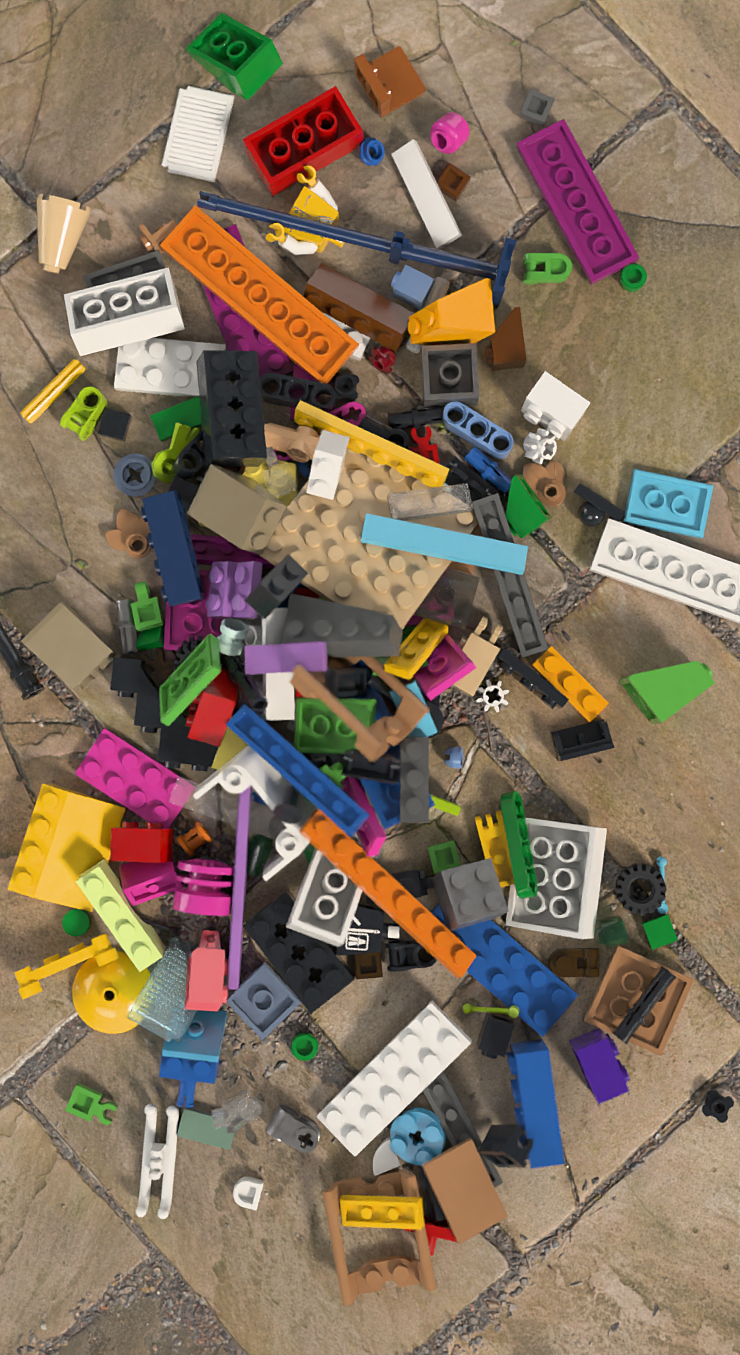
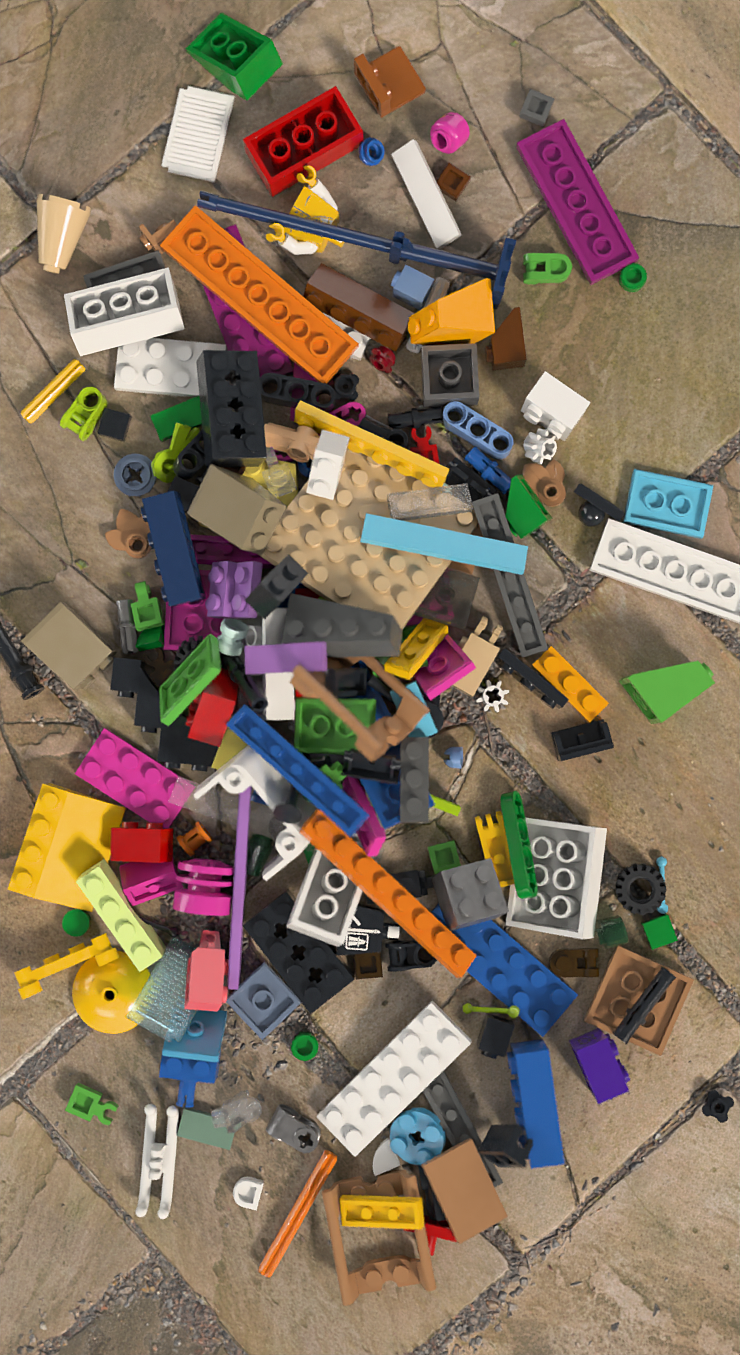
none -> orange axle [258,1150,337,1278]

